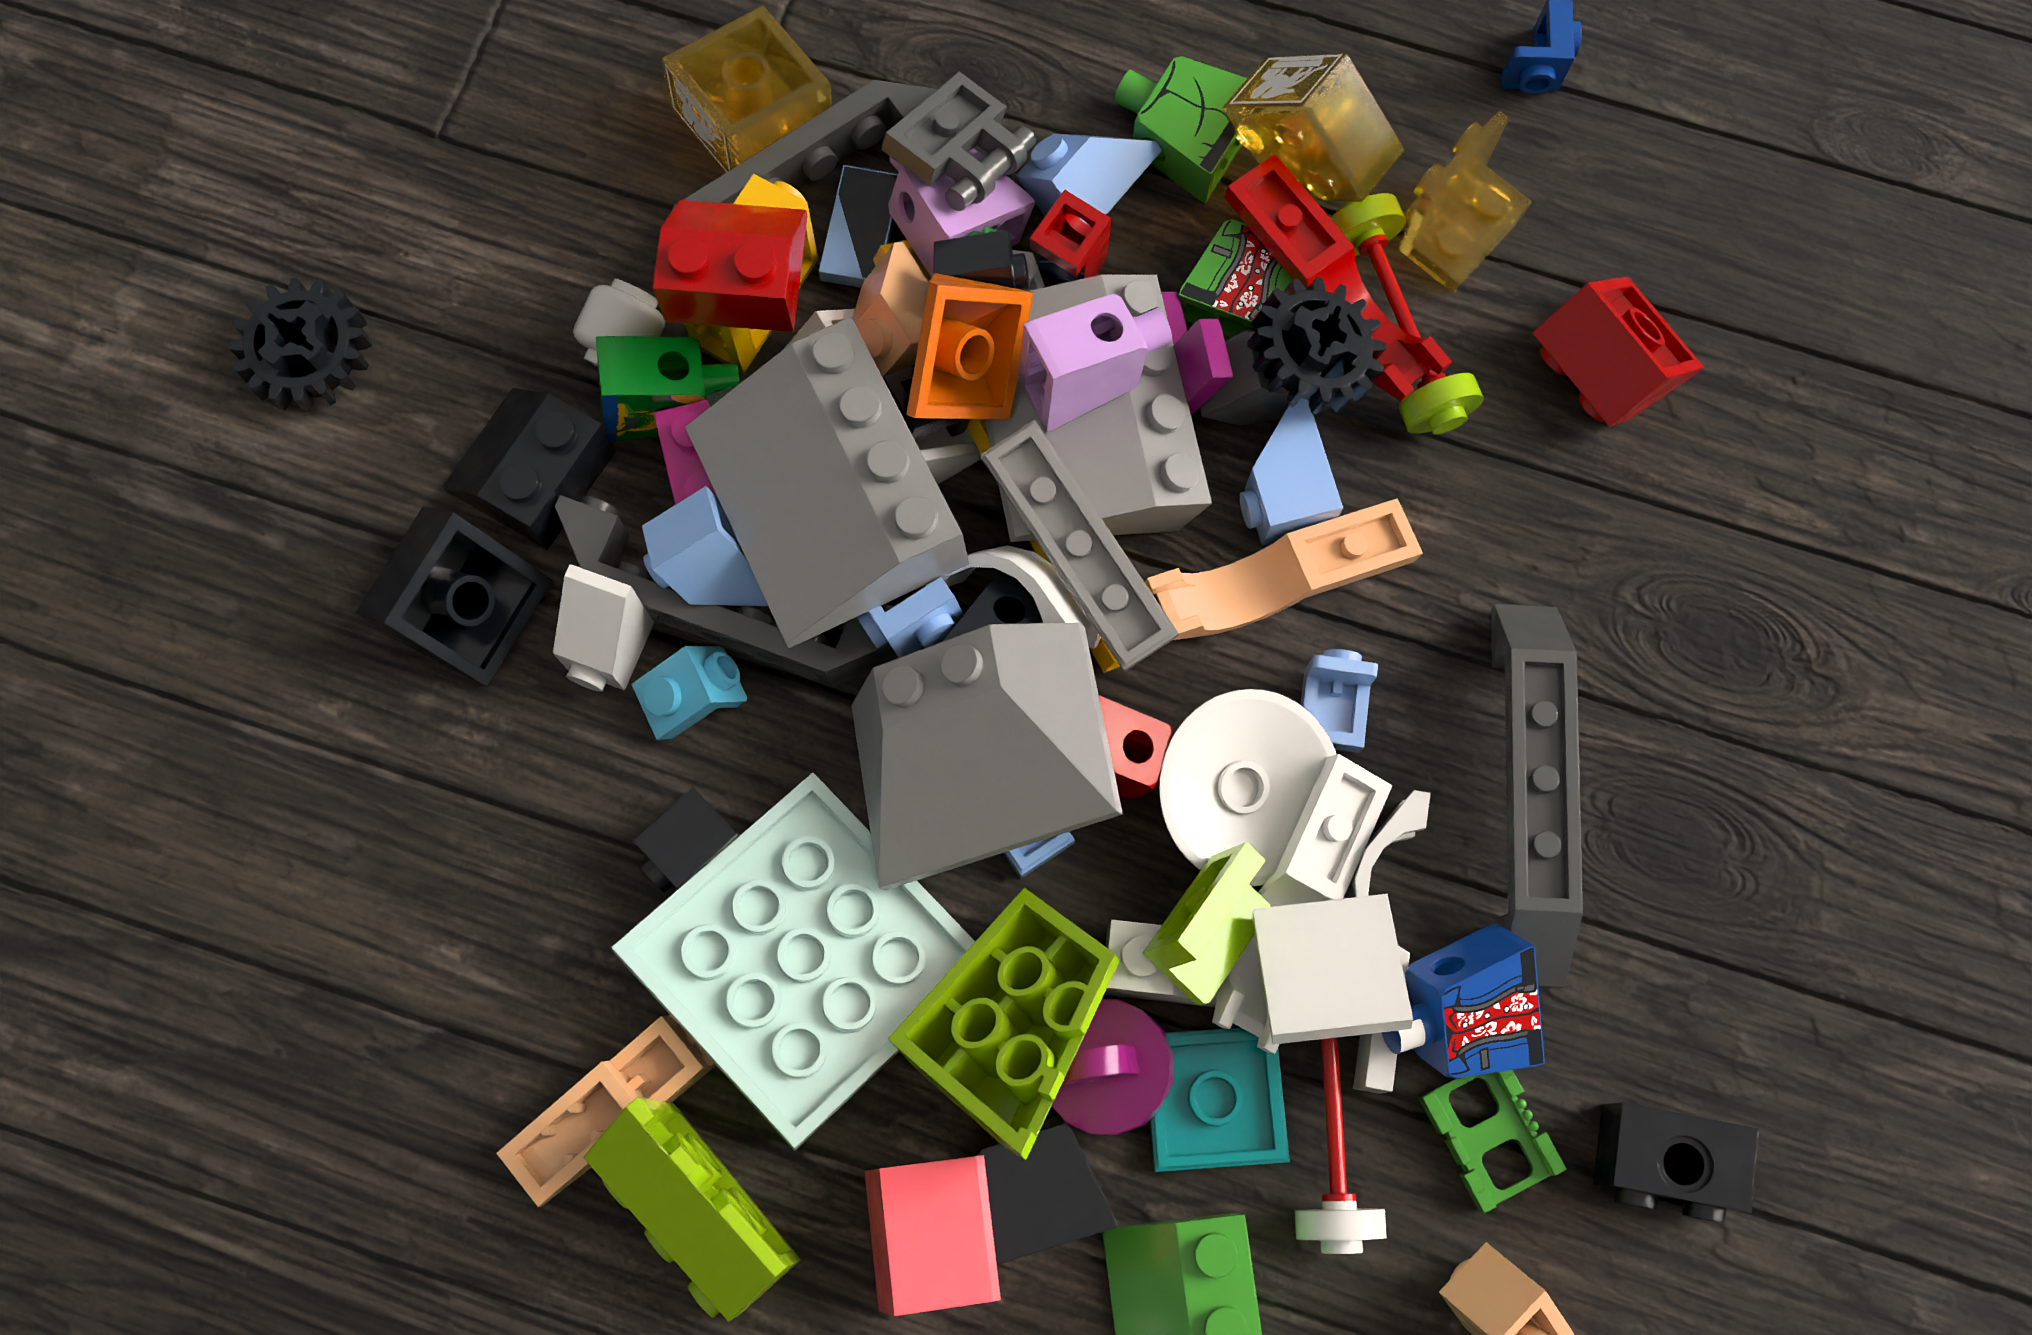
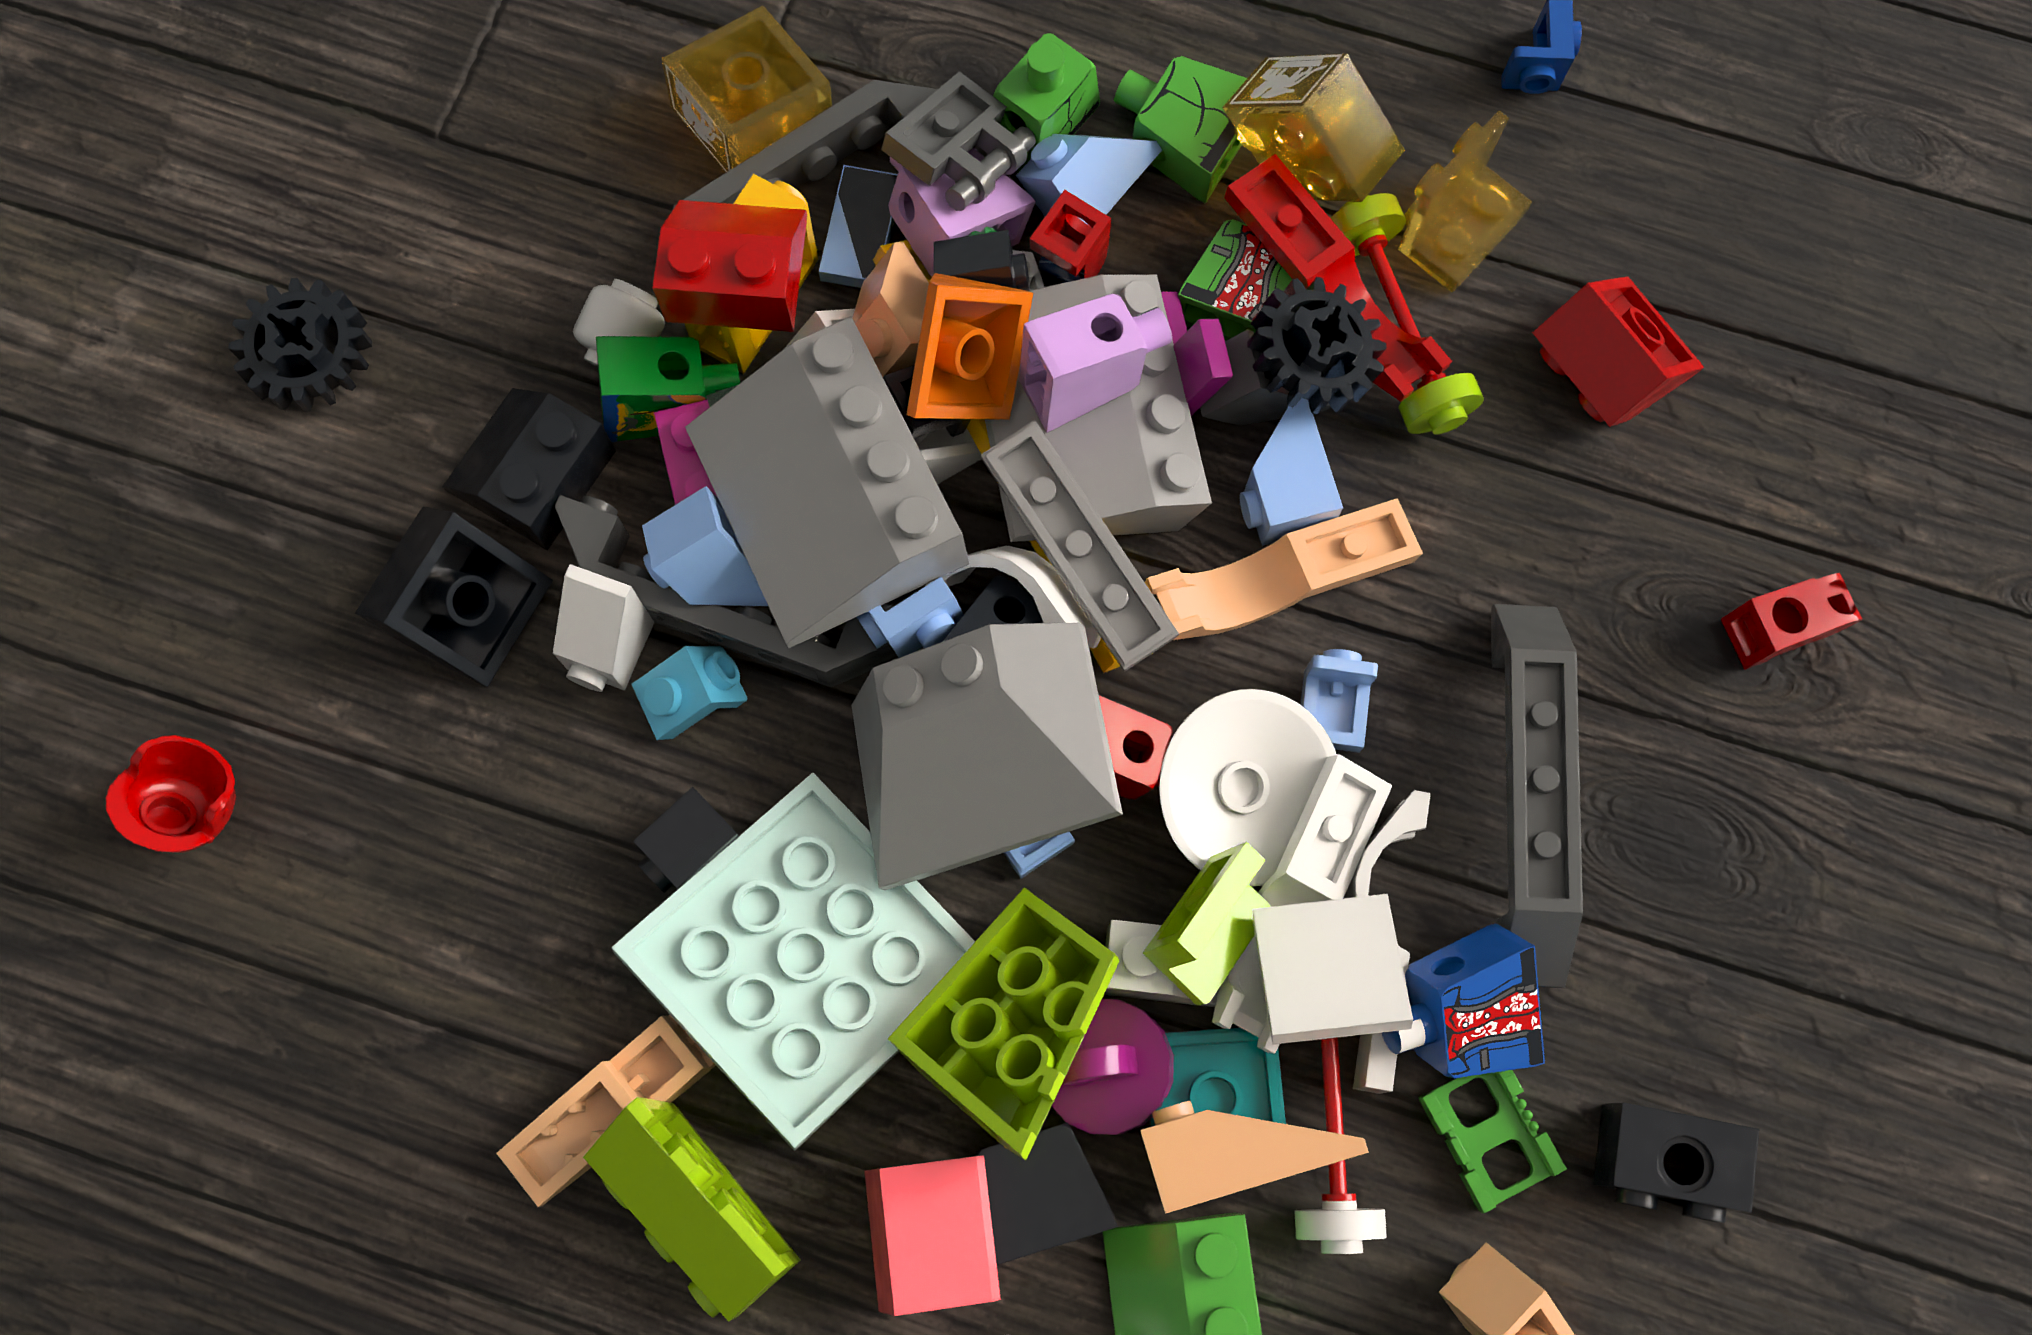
none -> red helmet [106,735,236,853]
none -> bright green torso [993,33,1100,173]
none -> light nougat slope [1140,1100,1369,1214]
none -> red leg [1721,573,1862,670]

